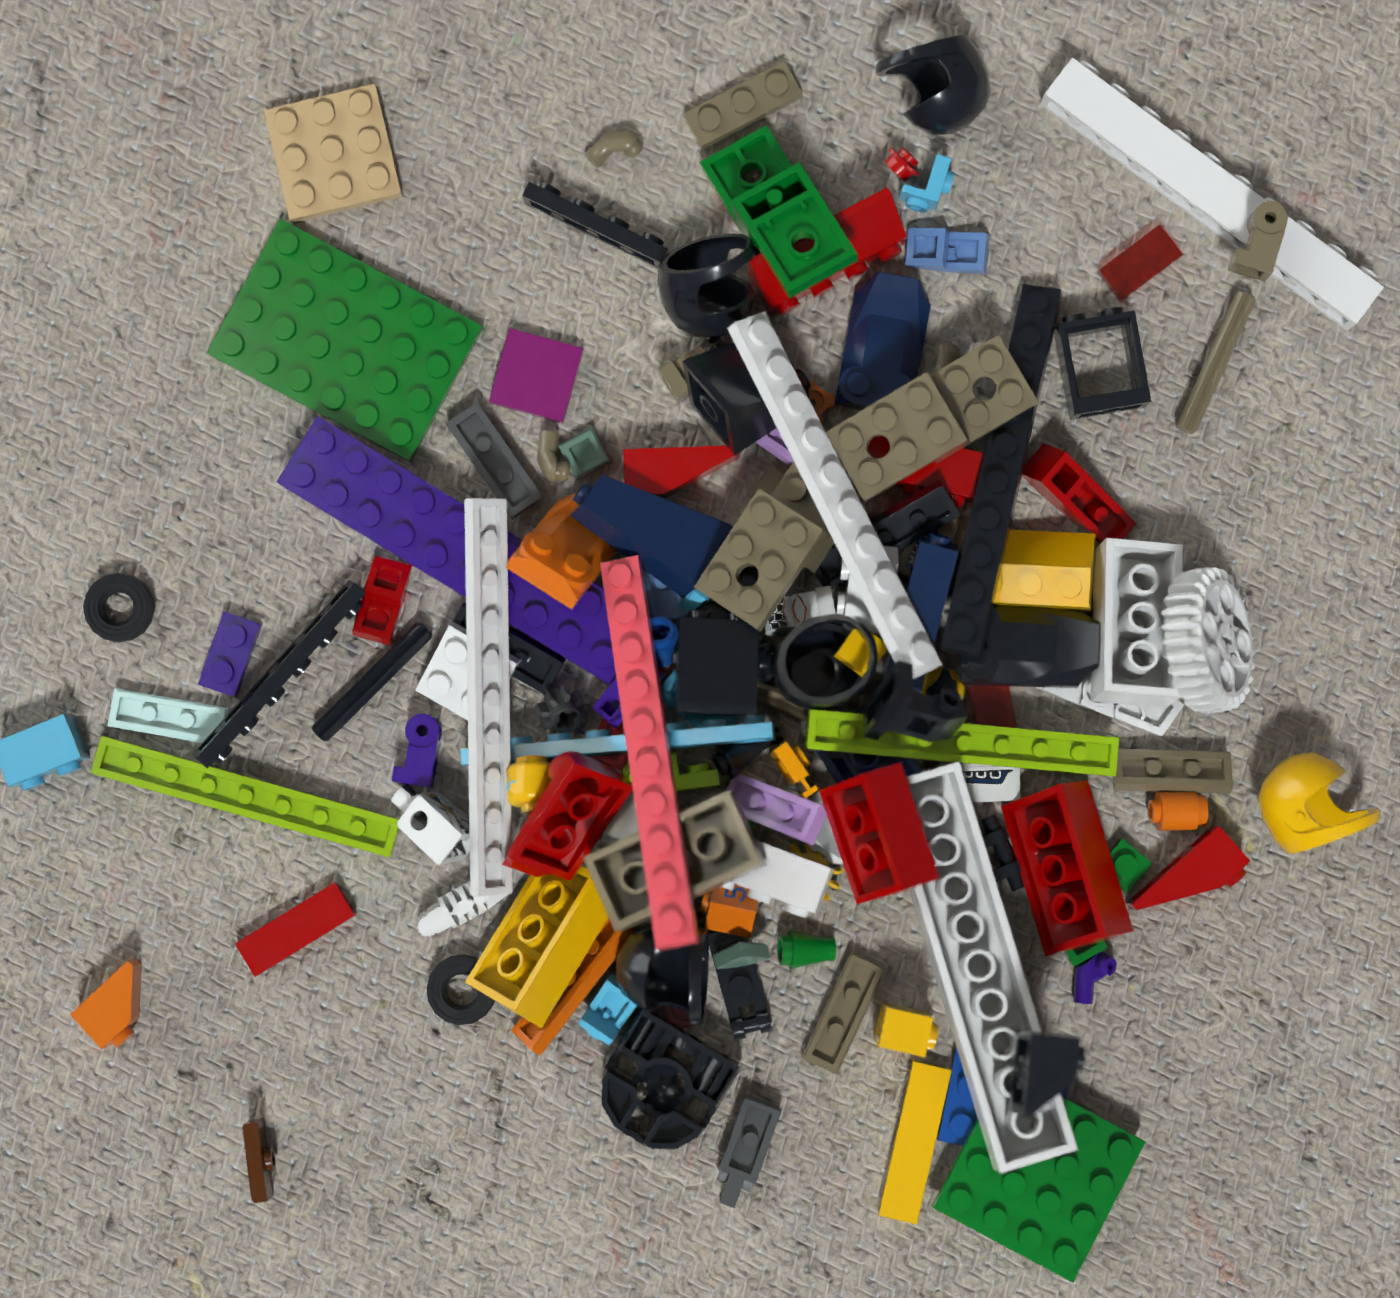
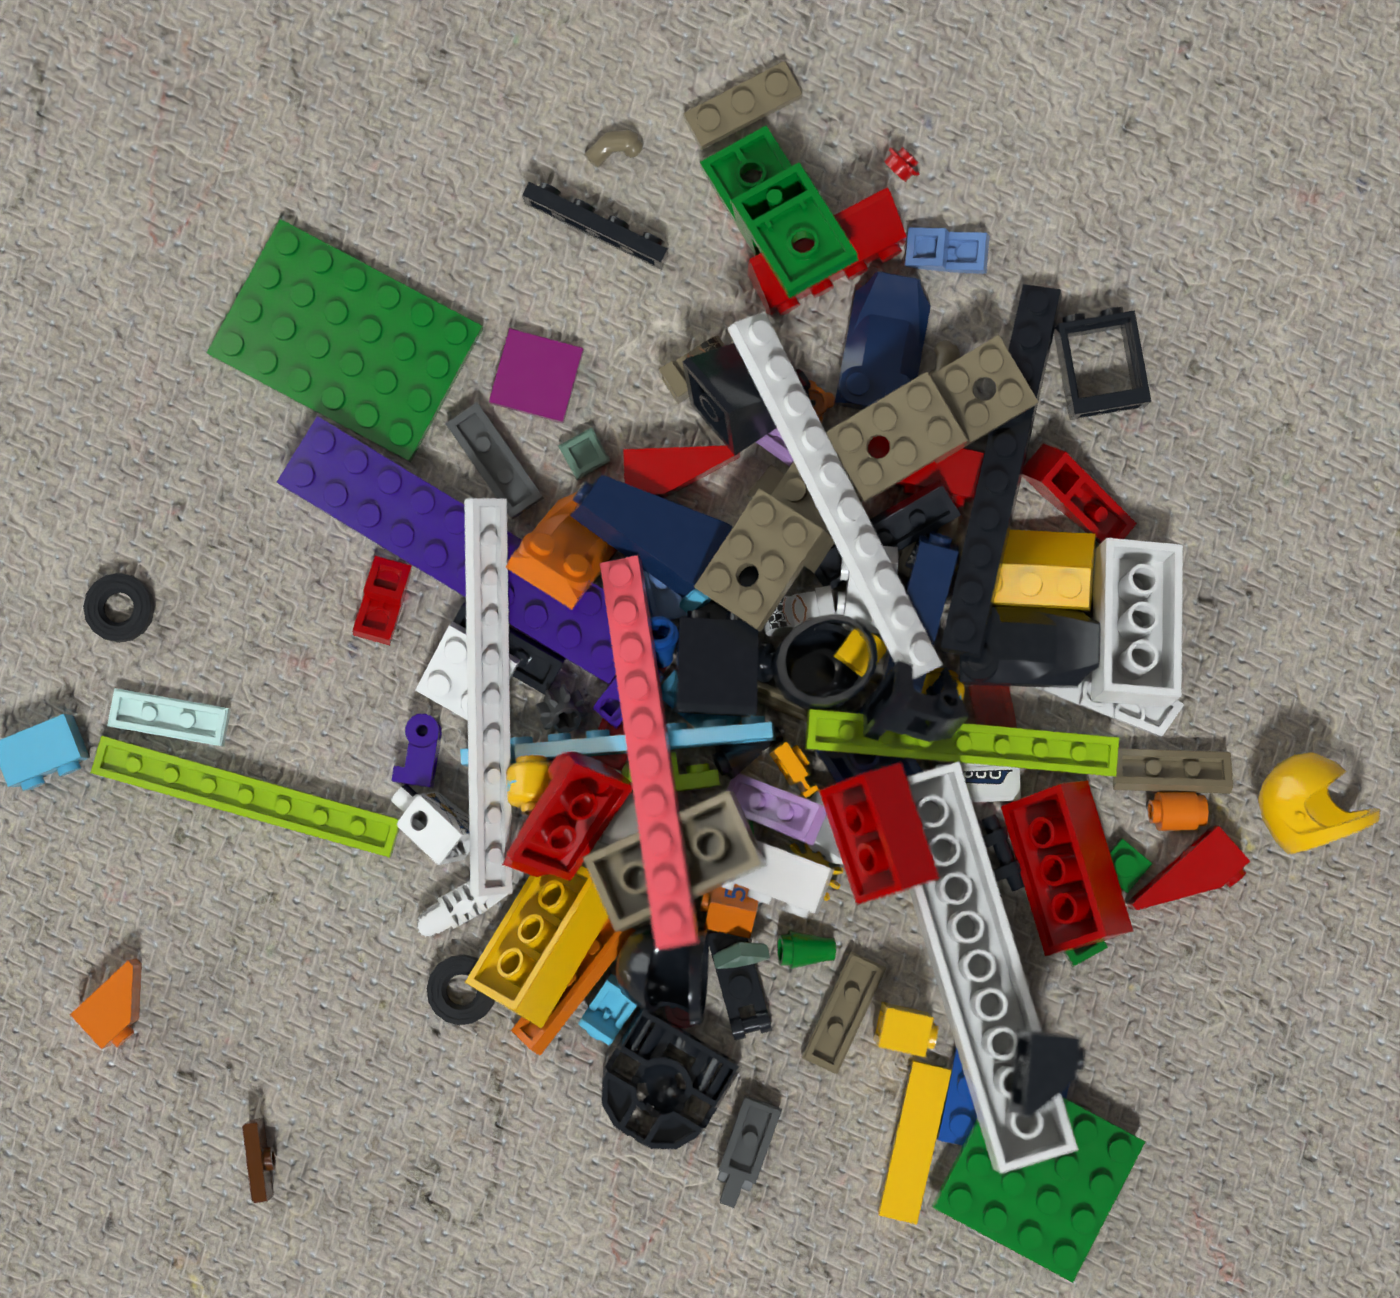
black plate [192,580,366,769] -> none
dark purple plate [198,611,262,698] -> none
red tile [235,882,356,977] -> none
tan plate [264,83,403,223] -> none
black axle [312,622,432,742] -> none
dark tan arm [537,430,570,483] -> none
black piece [657,234,756,338] -> none
black piece [875,35,991,135] -> none
medium azure bracket [899,154,955,213] -> none
white brick [1040,57,1384,331] -> none
dark purple arm [1073,952,1117,1004] -> none
clear red tile [1097,224,1183,303] -> none
white gear [1161,567,1256,713] -> none
dark tan axle [1176,291,1256,434] -> none
dark tan leg [1227,201,1288,282] -> none

